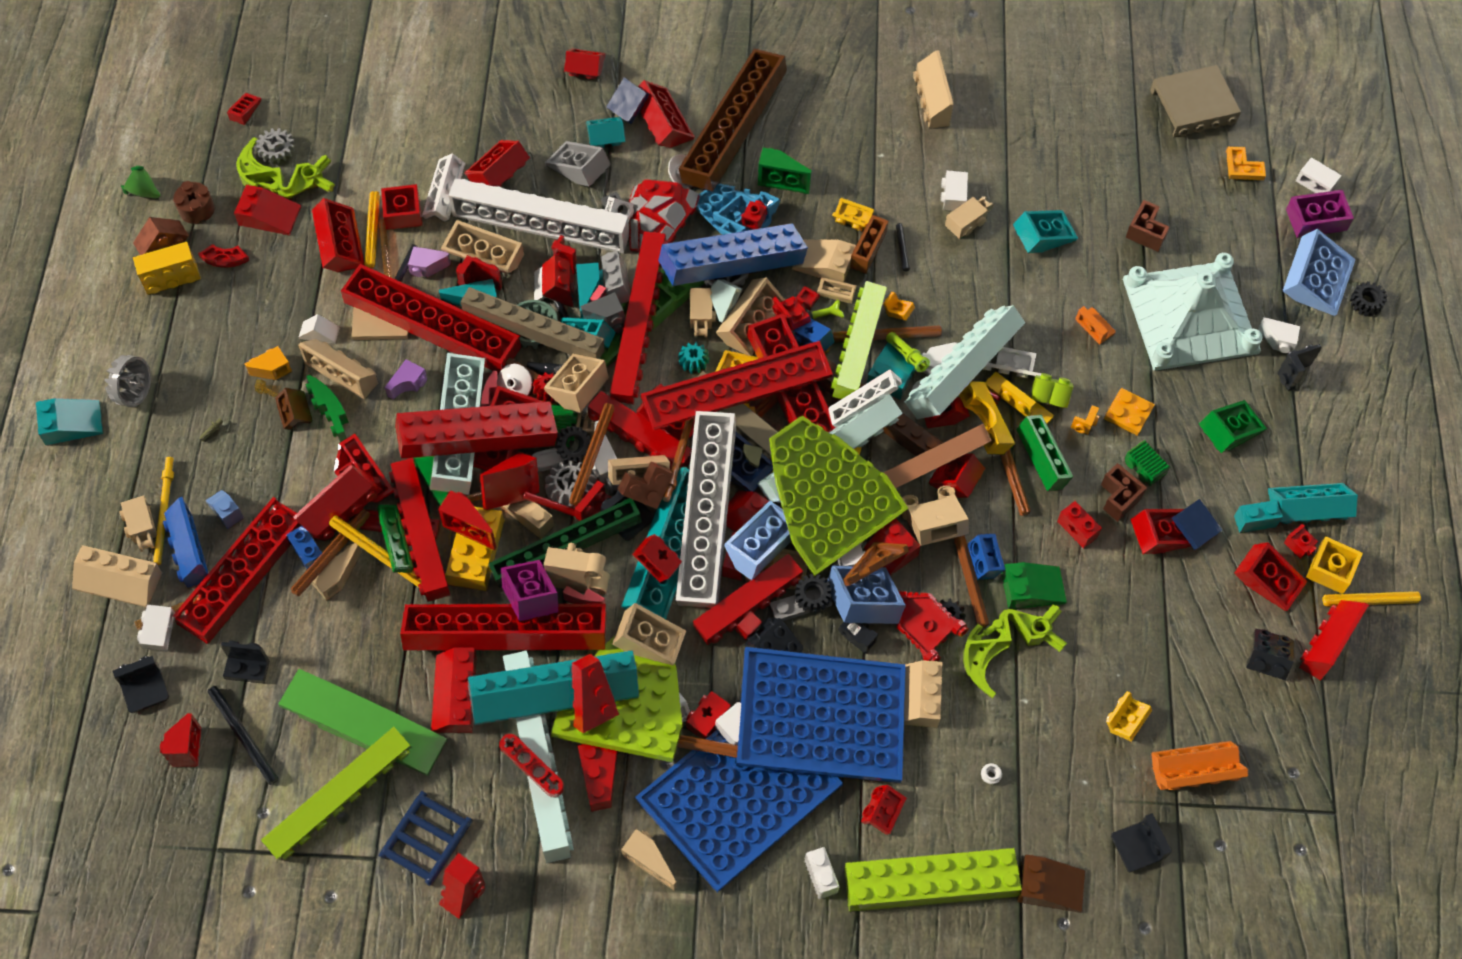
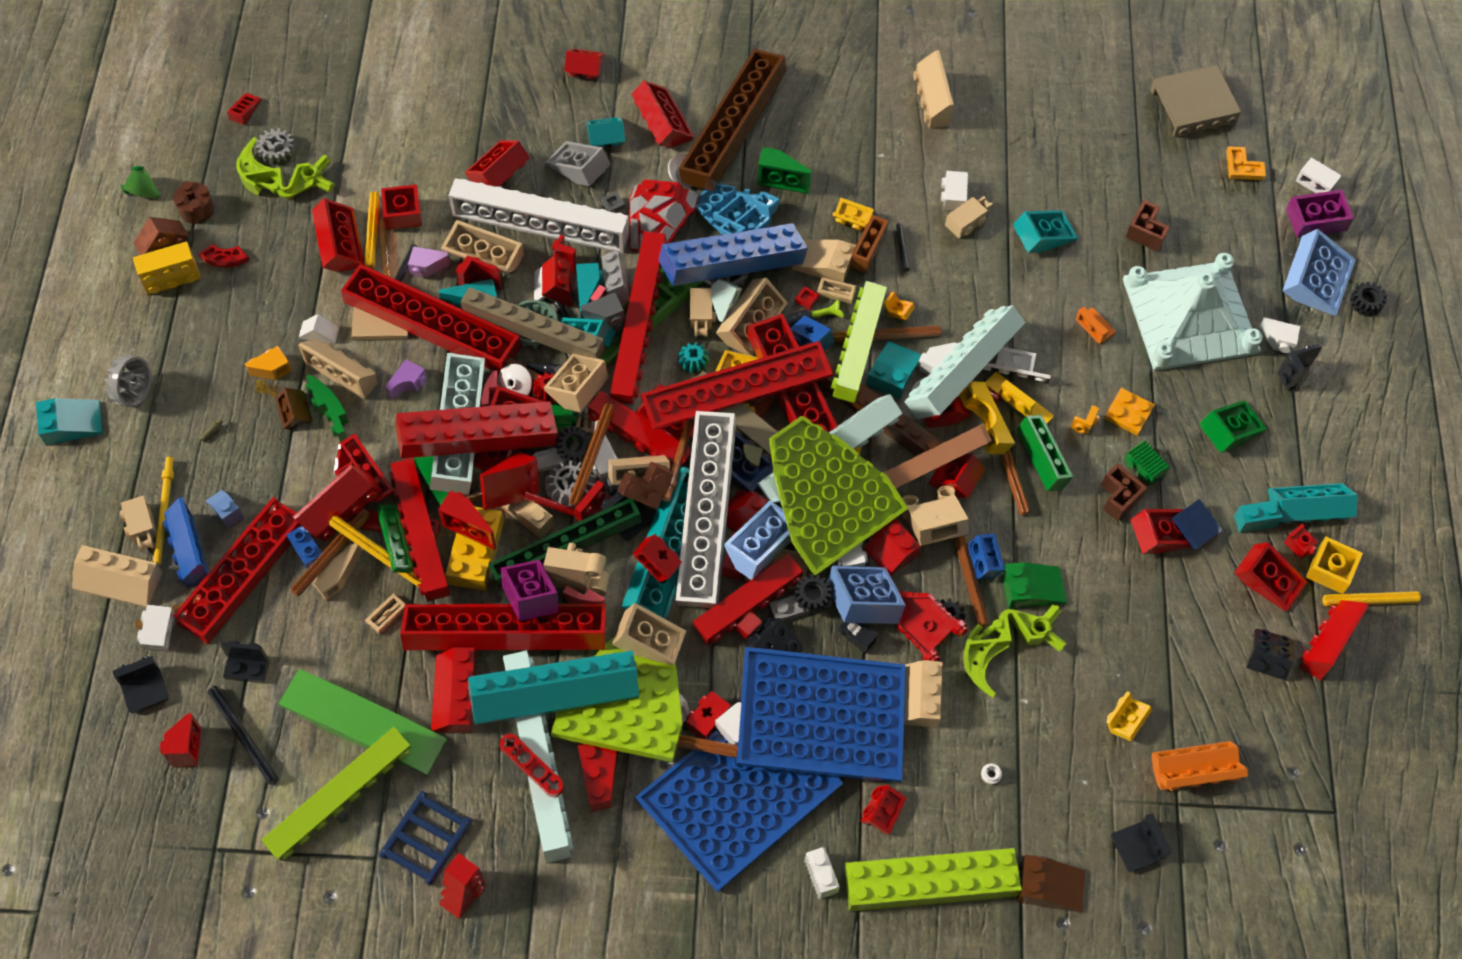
red slope [234,184,301,236] -> none
white fence [422,153,465,222] -> none
red wedge [572,654,620,733] -> none
white brick [605,197,634,221] -> none
tile [606,78,649,124] -> none
tan slope [621,829,676,890] -> none
red brick [741,200,767,230] -> none
red bracket [772,296,811,331] -> none
white fence [828,370,902,427] -> none
dark orange wing [844,542,909,586] -> none
lime pin [886,332,930,372] -> none
lime brick [1030,373,1074,408] -> none
red brick [1057,501,1102,549] -> none
none -> tan tile [365,593,406,635]

